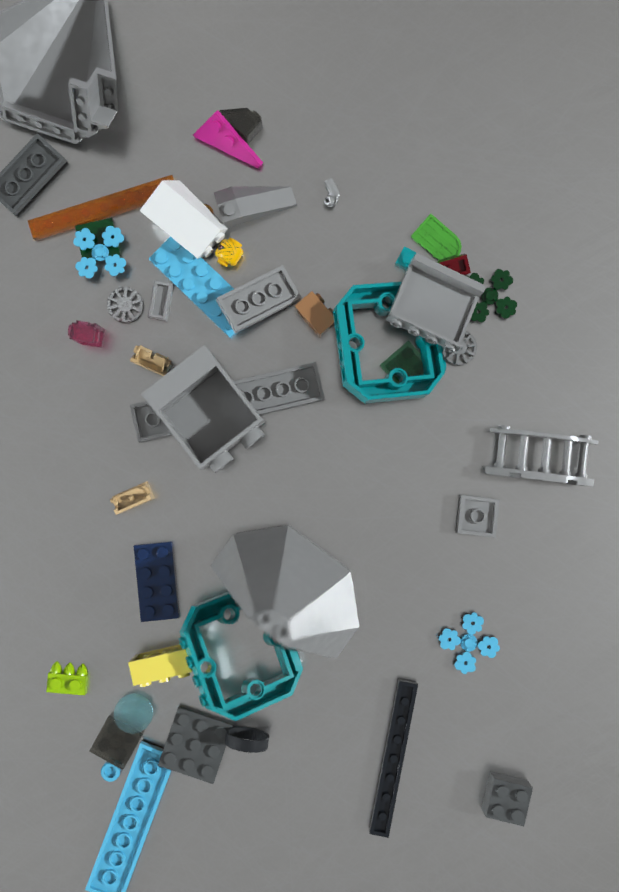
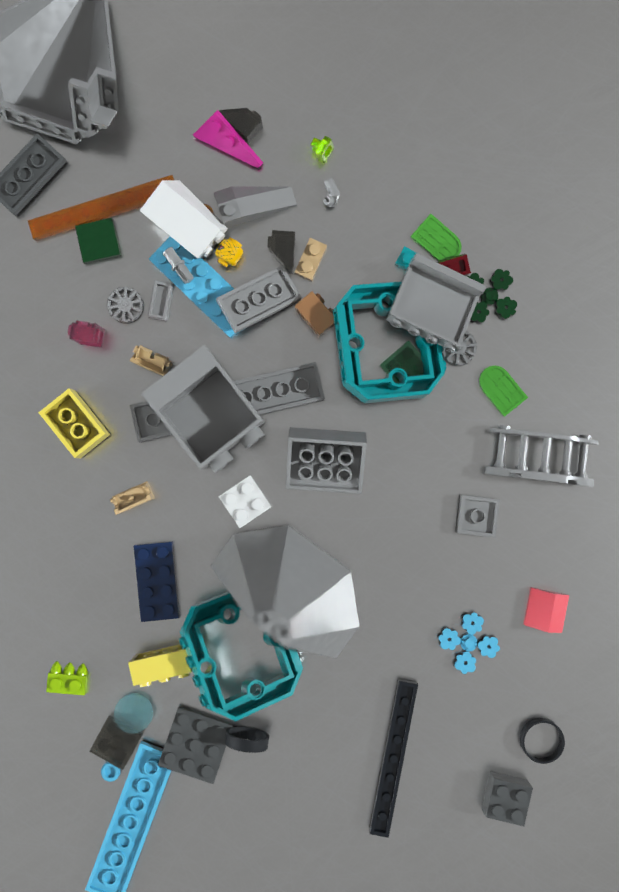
medium azure plant [73,226,126,279] -> none
none -> light yellow brick [38,388,110,458]
none -> light grey axle [163,247,194,284]
none -> white plate [219,475,272,528]
none -> clear smoke slope [268,230,295,274]
none -> light grey slope [286,427,367,494]
none -> tan plate [294,238,327,281]
none -> clear neon green tile [310,136,334,164]
none -> bright green window [479,365,528,417]
none -> black tyre [520,718,565,764]
none -> coral slope [524,587,569,633]

